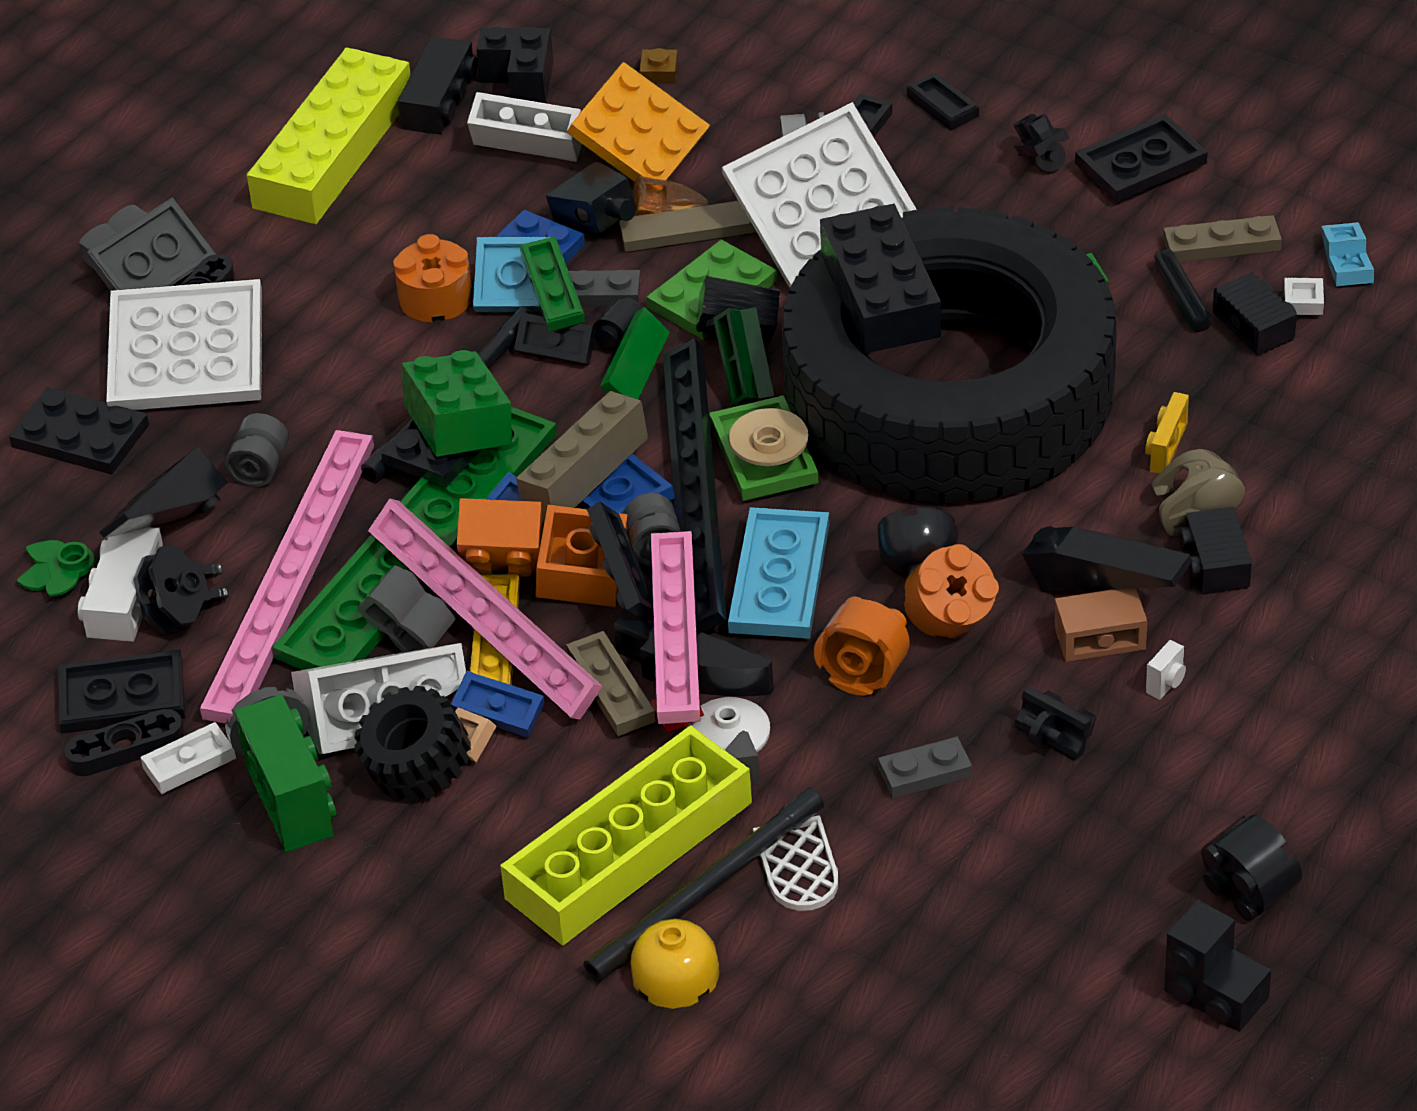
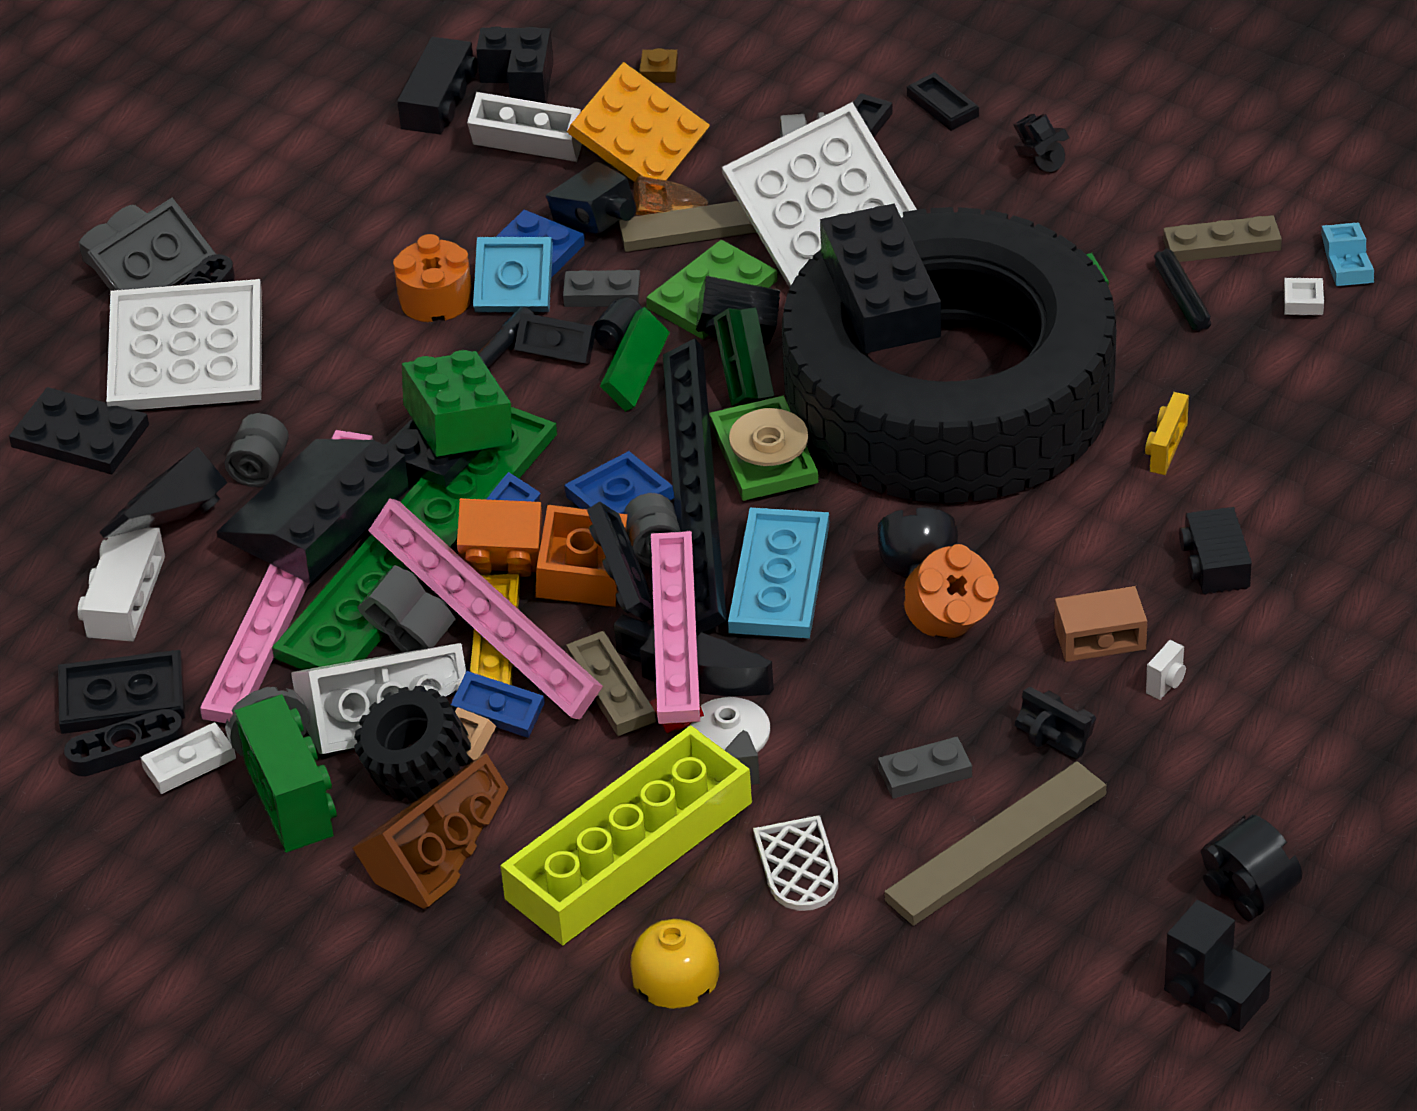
green plate [17,540,95,597] -> none
black hinge [133,545,229,635] -> none
neon yellow brick [247,47,411,224] -> none
dark tan brick [516,391,648,523] -> none
green tile [519,236,585,332] -> none
black piece [583,787,824,982] -> none
orange brick [814,596,910,696] -> none
black wedge [1022,526,1193,592] -> none
black plate [1075,114,1208,203] -> none
dark tan helmet [1151,449,1245,537] -> none
black brick [1212,271,1297,356] -> none
none -> black slope [216,439,409,584]
none -> dark orange wedge [352,753,509,909]
none -> dark tan tile [885,761,1107,926]

